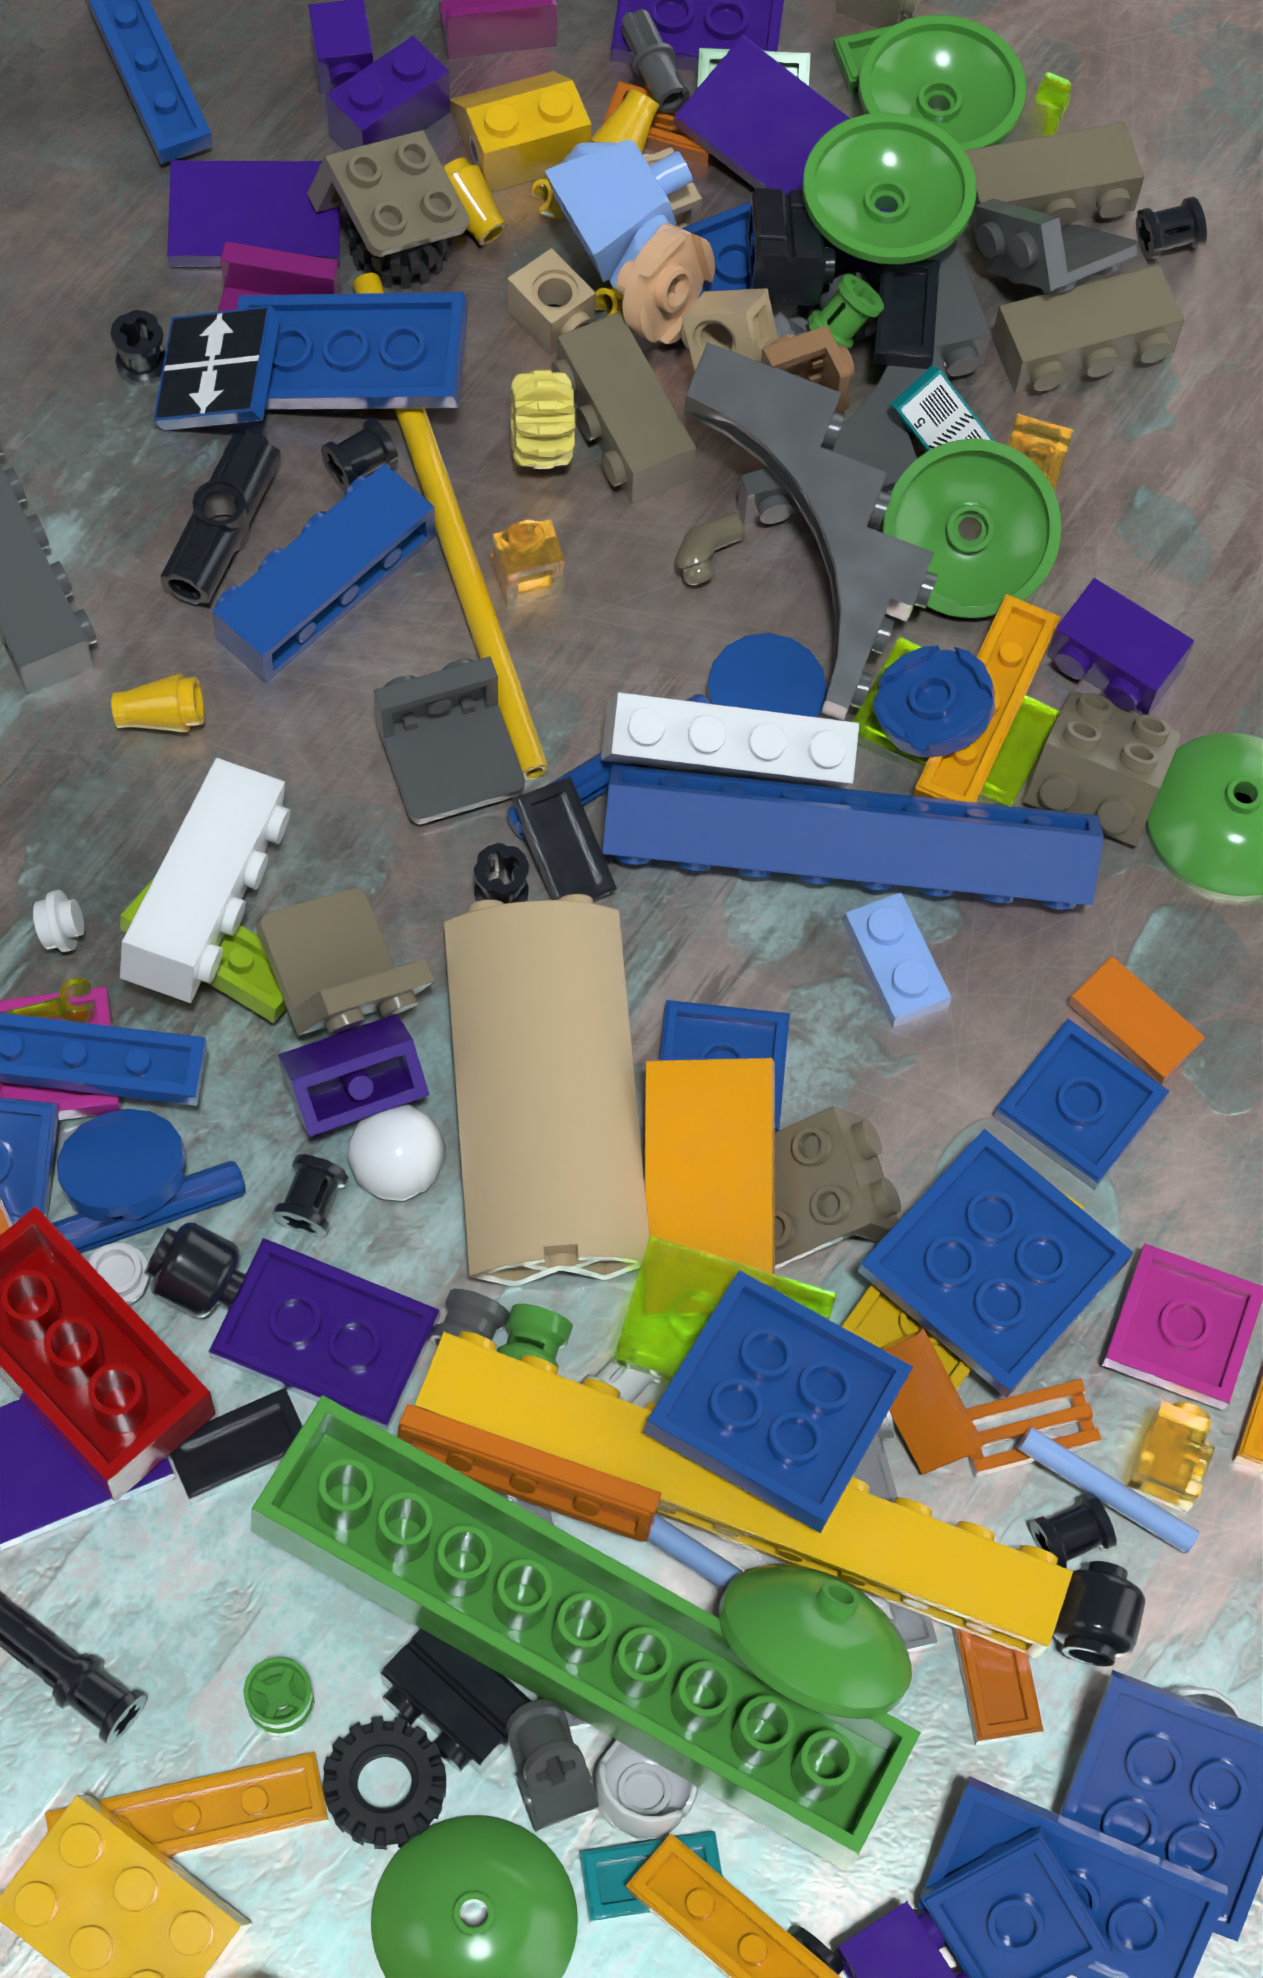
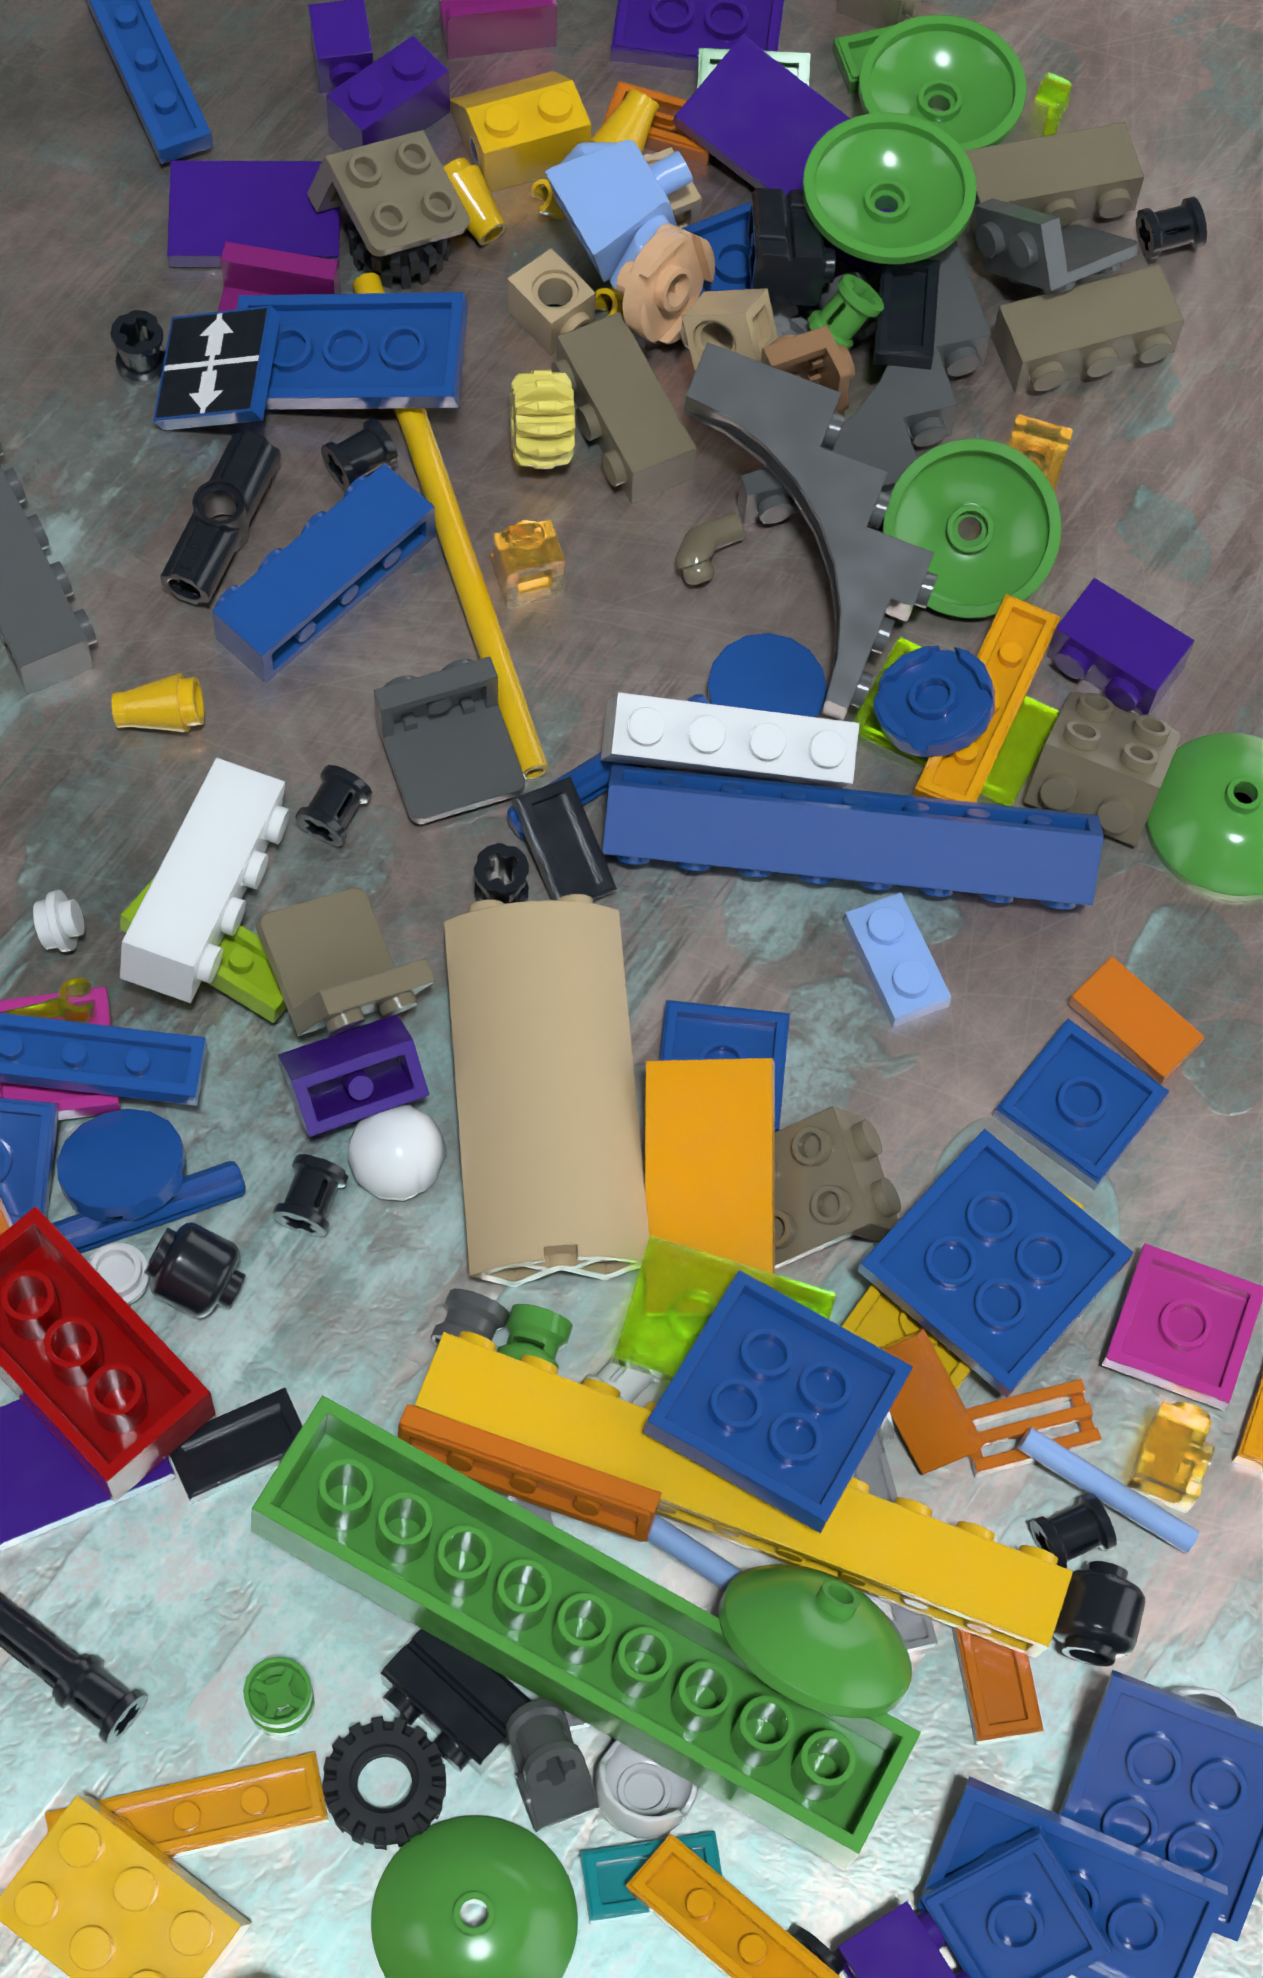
dark purple tile [208,1238,440,1432] -> none
dark grey axle [621,9,690,113] -> none
tile [889,365,995,452] -> none
none -> black bush [295,765,372,847]

